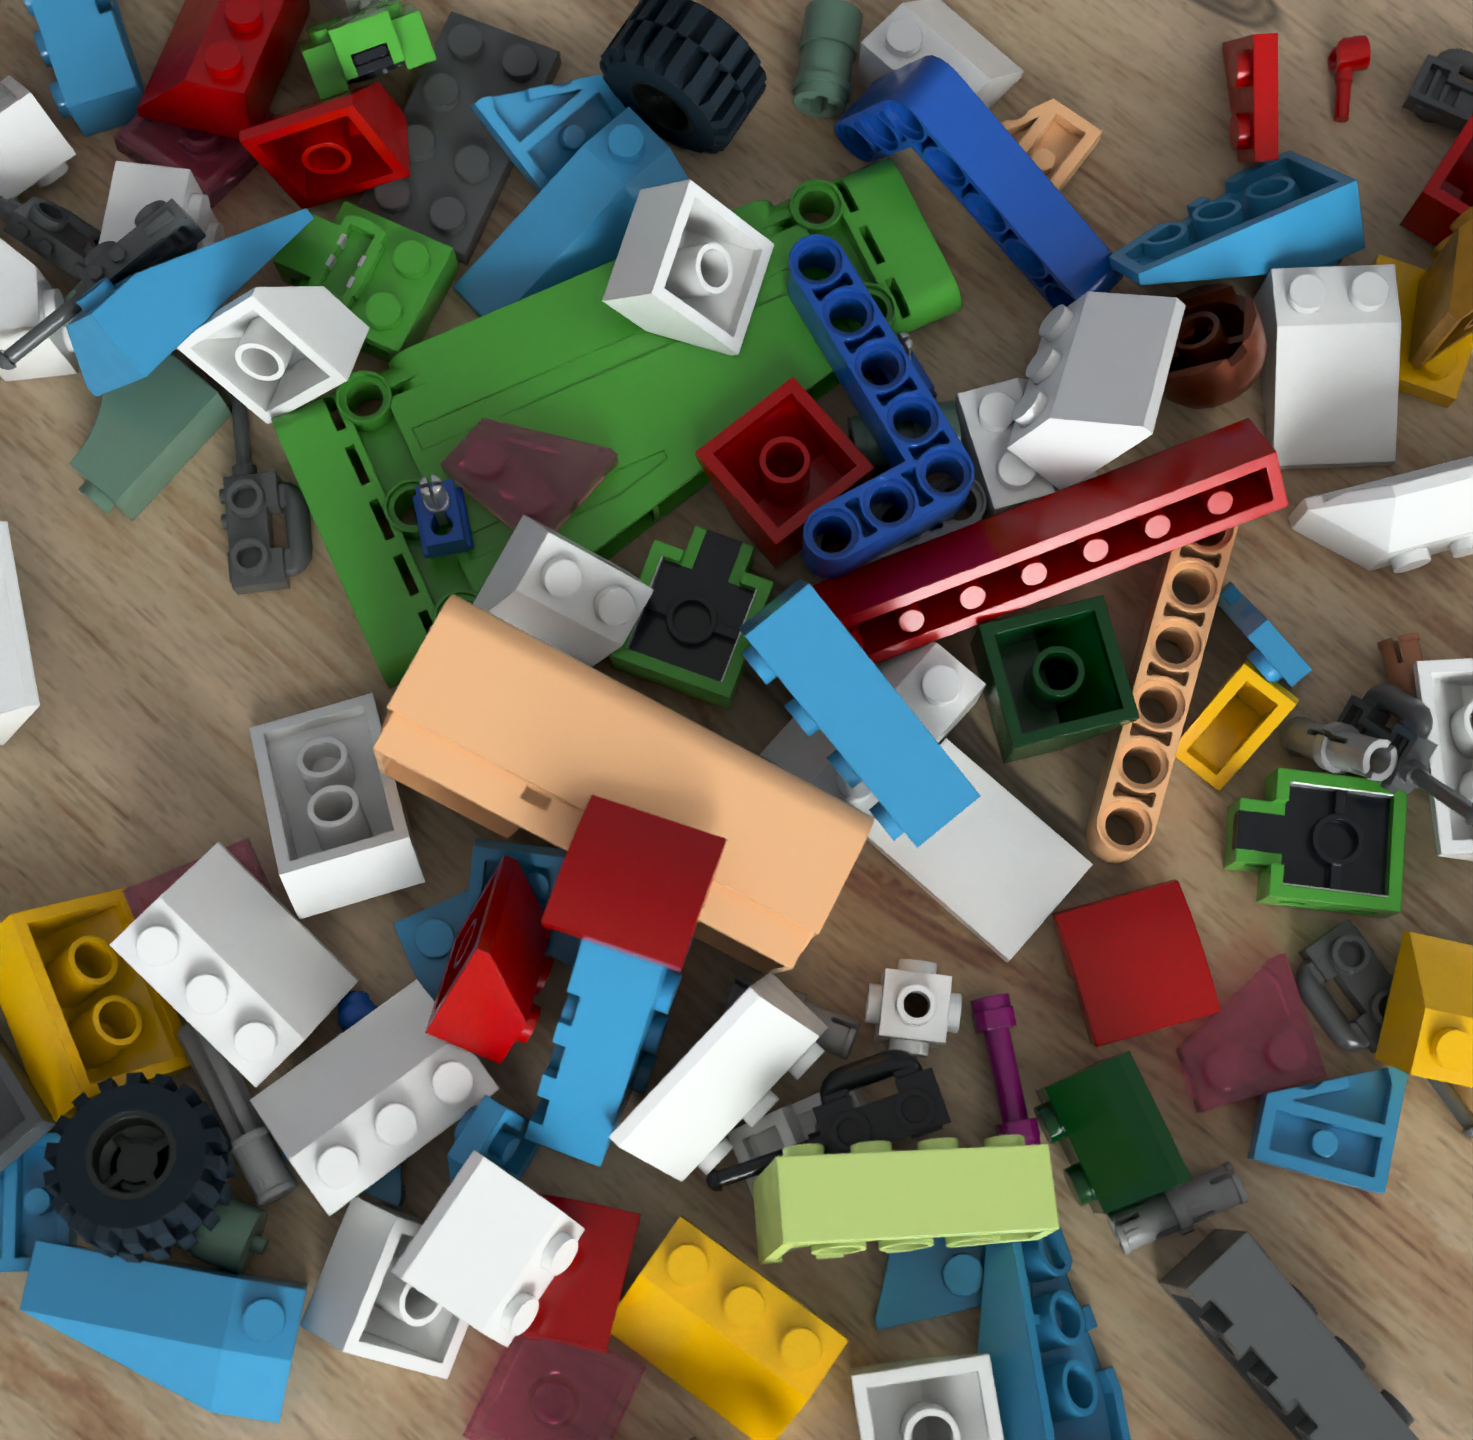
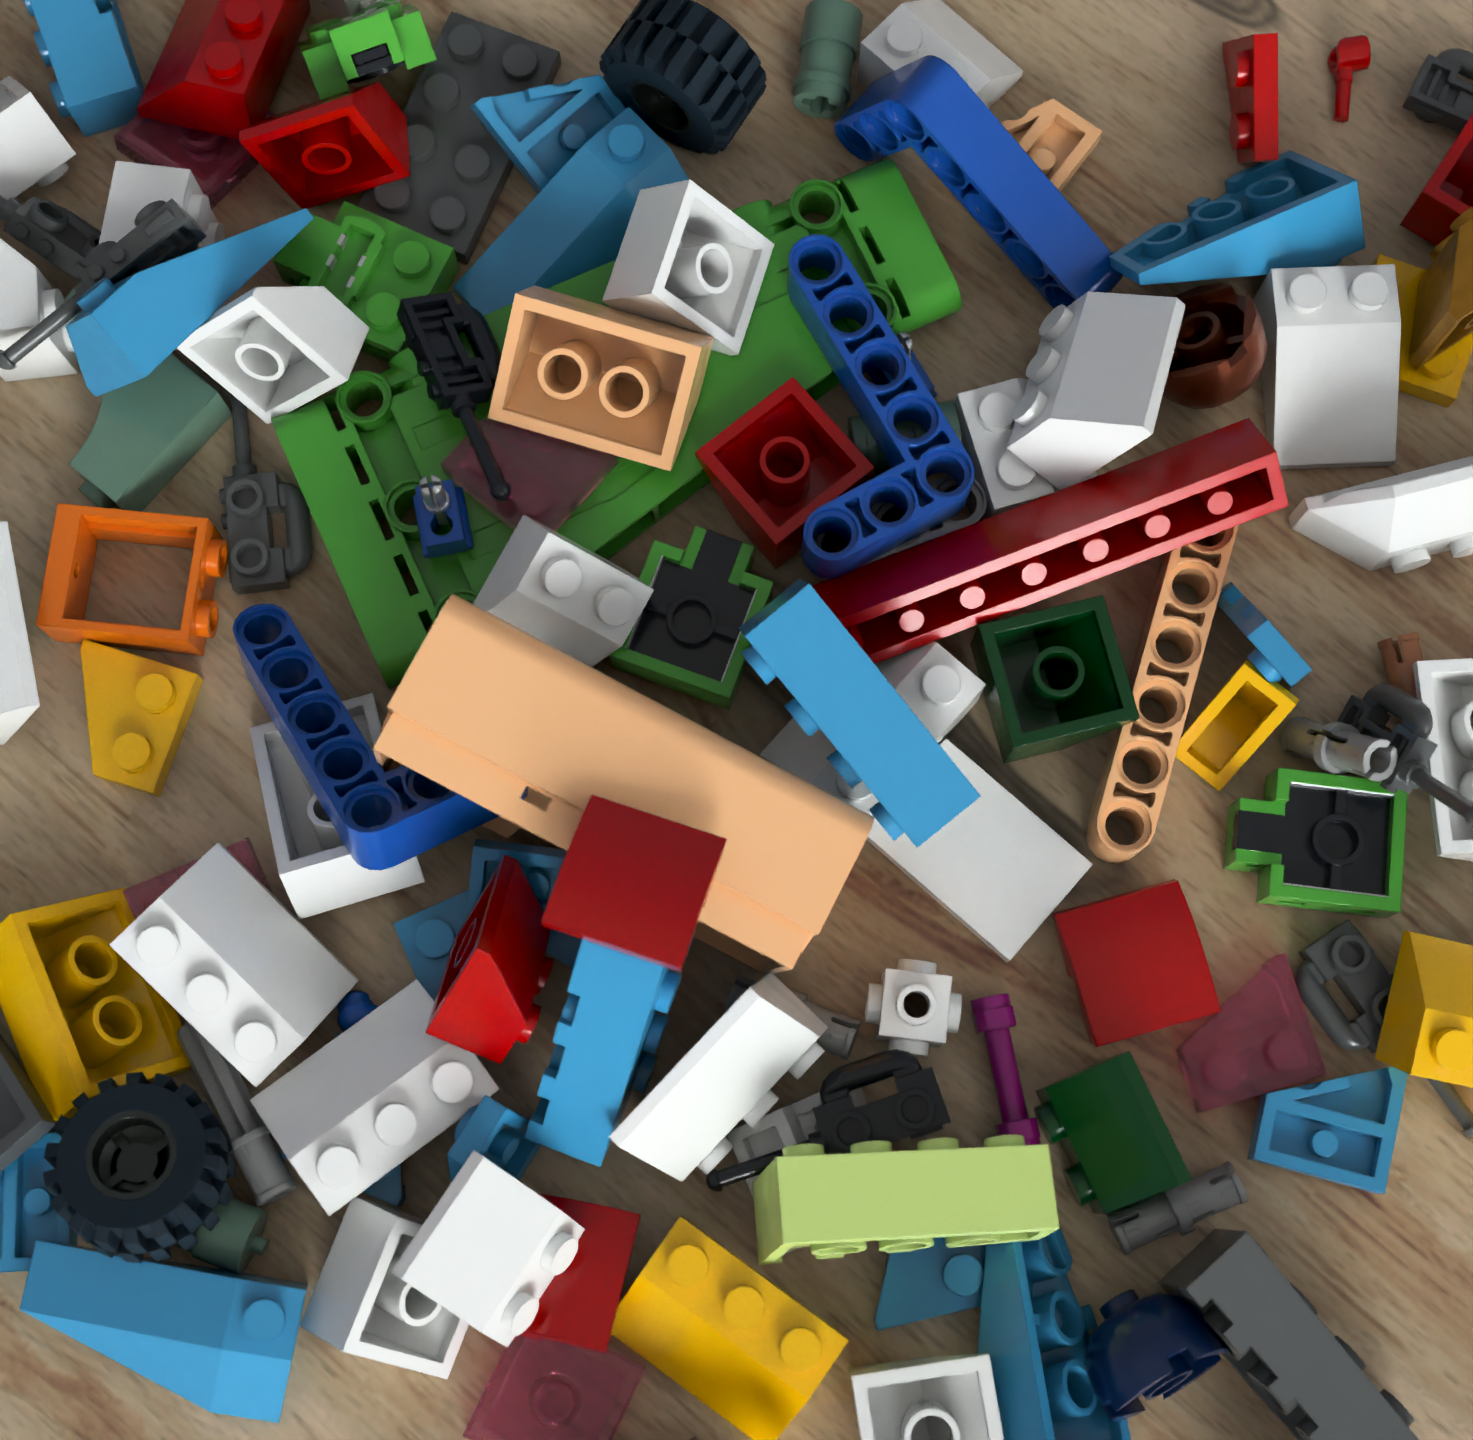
none -> orange window [35,503,229,656]
none -> yellow wing [80,639,204,797]
none -> blue beam [233,604,529,870]
none -> black piece [396,292,512,501]
none -> light nougat slope [488,285,714,471]
none -> dark blue cylinder [1085,1289,1228,1422]

